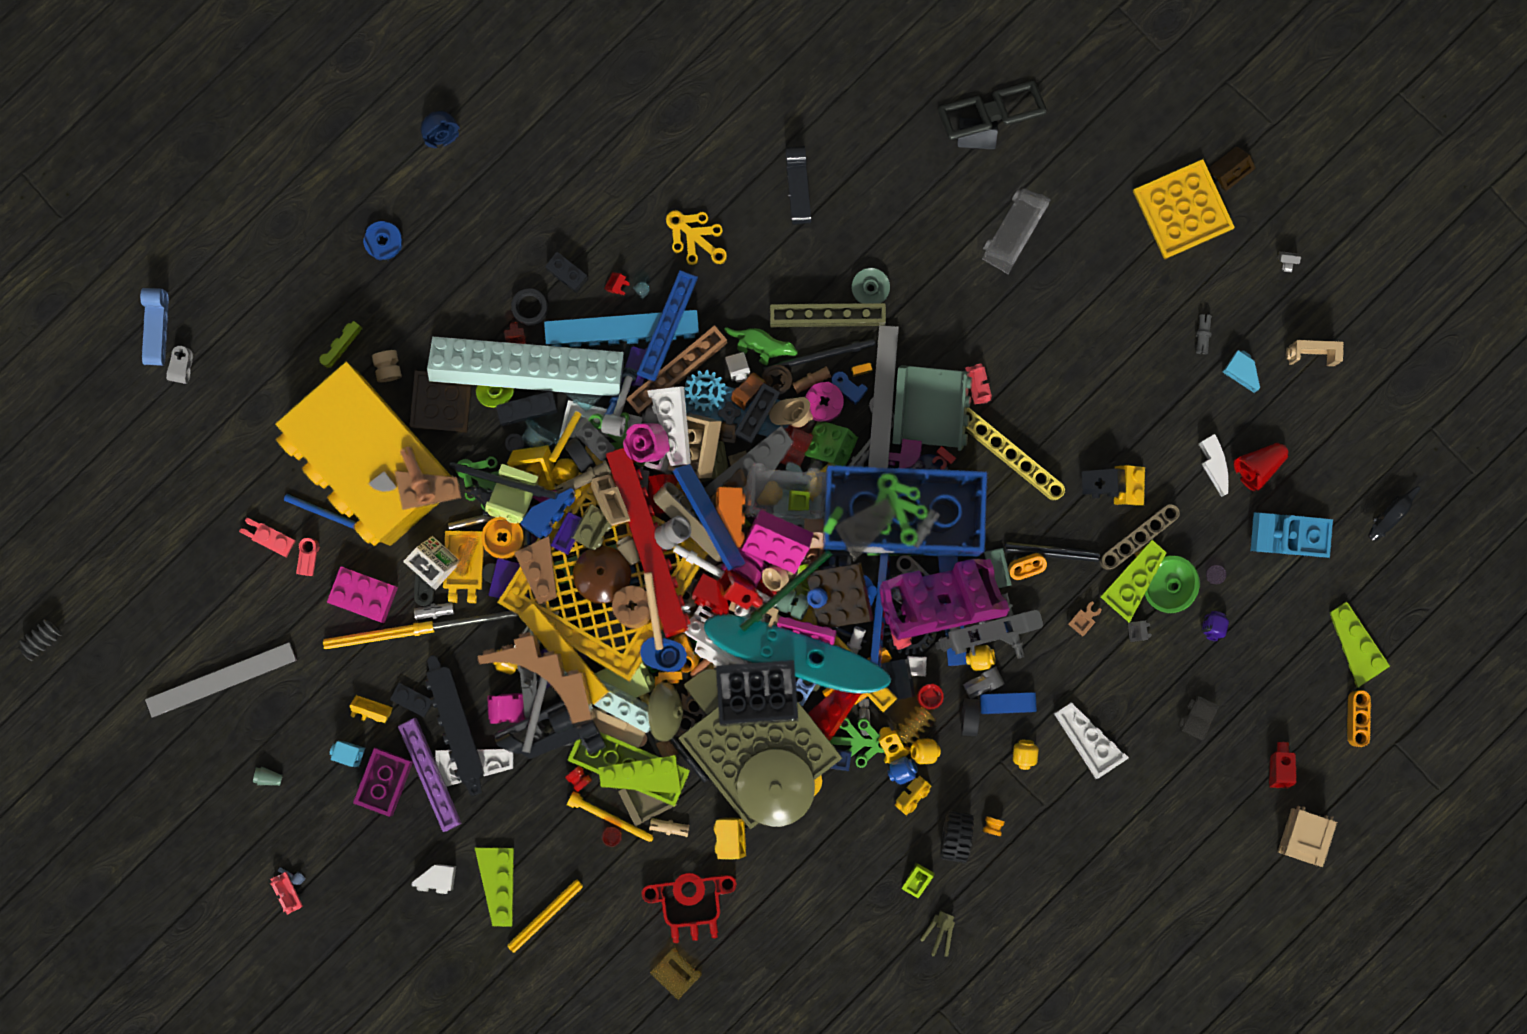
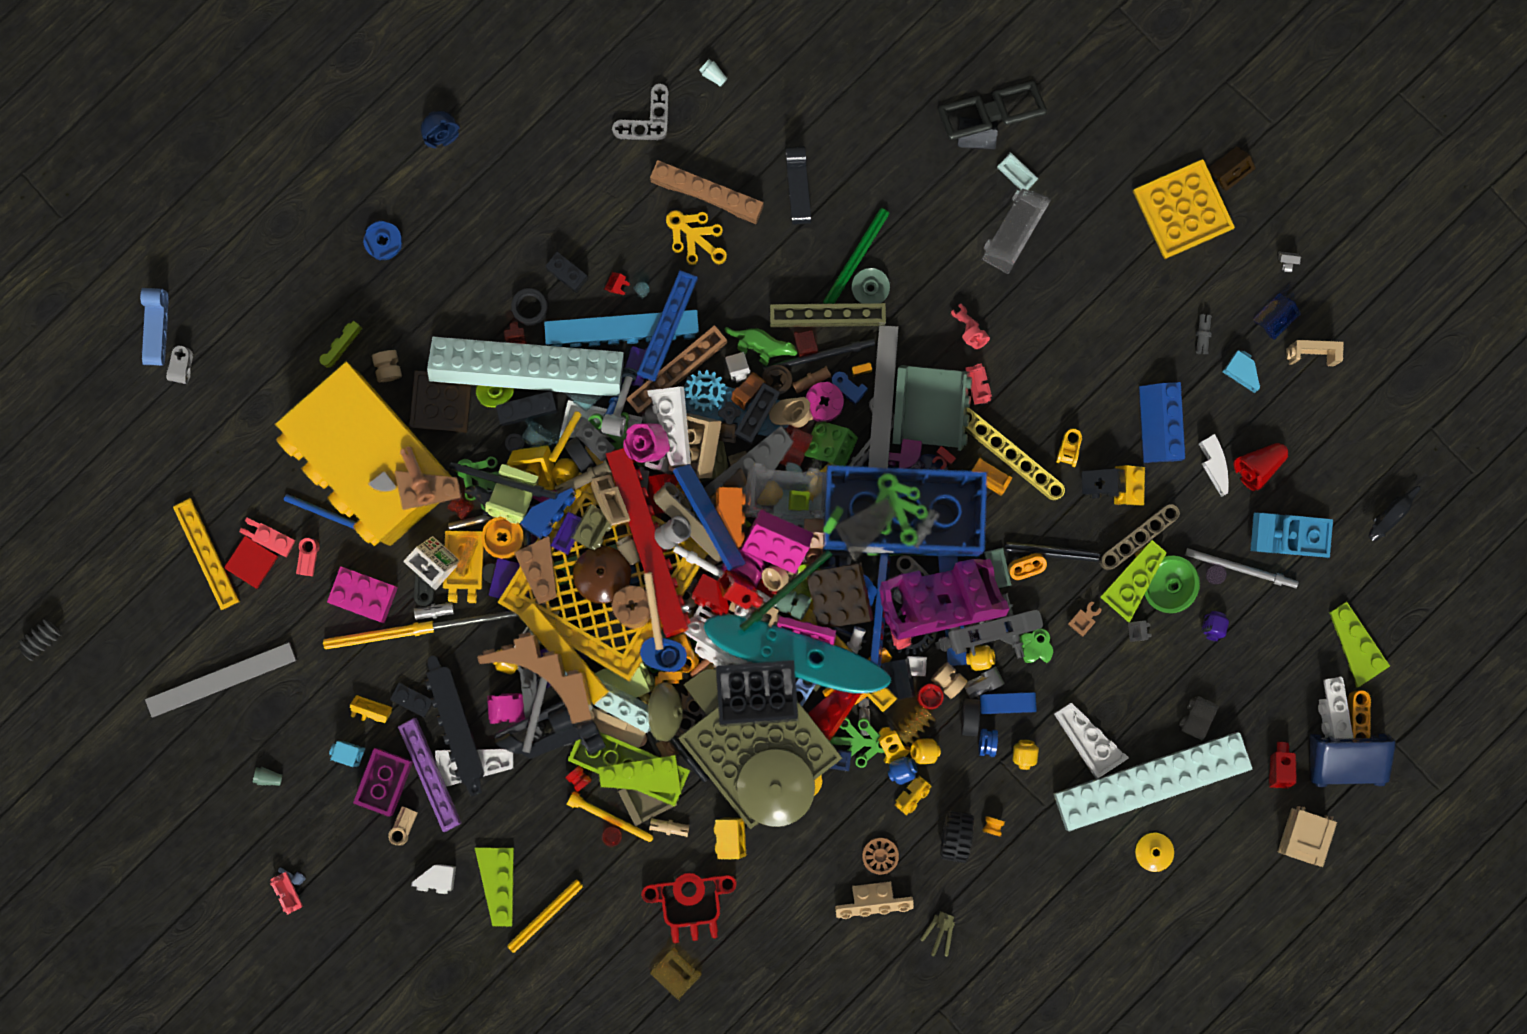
blue tile [807,588,828,608] -> none
lime slope [902,862,935,898] -> none
none -> yellow tile [173,498,240,610]
none -> red tile [224,536,278,589]
none -> tan piece [388,806,418,845]
none -> clear red wheel [447,495,474,520]
none -> light grey beam [612,84,669,140]
none -> medium nougat arch [650,160,763,224]
none -> light aqua cone [699,59,728,87]
none -> clear red panel [794,331,818,357]
none -> green axle [823,208,889,304]
none -> tan bracket [835,882,913,919]
none -> medium nougat wheel [862,838,899,875]
none -> tan wheel [931,662,967,699]
none -> coral piece [951,304,990,349]
none -> light orange hinge [971,458,1012,496]
none -> blue wheel [979,729,998,757]
none -> light aqua tile [997,153,1038,193]
none -> bright green plate [1020,628,1053,663]
none -> light aqua brick [1053,732,1252,831]
none -> yellow piece [1056,429,1082,467]
none -> yellow dish [1135,833,1174,872]
none -> blue slope [1139,382,1185,463]
none -> light grey bar [1185,548,1298,588]
none -> clear blue panel [1253,294,1301,340]
none -> dark blue windscreen [1310,733,1395,787]
none -> white bracket [1318,677,1353,739]

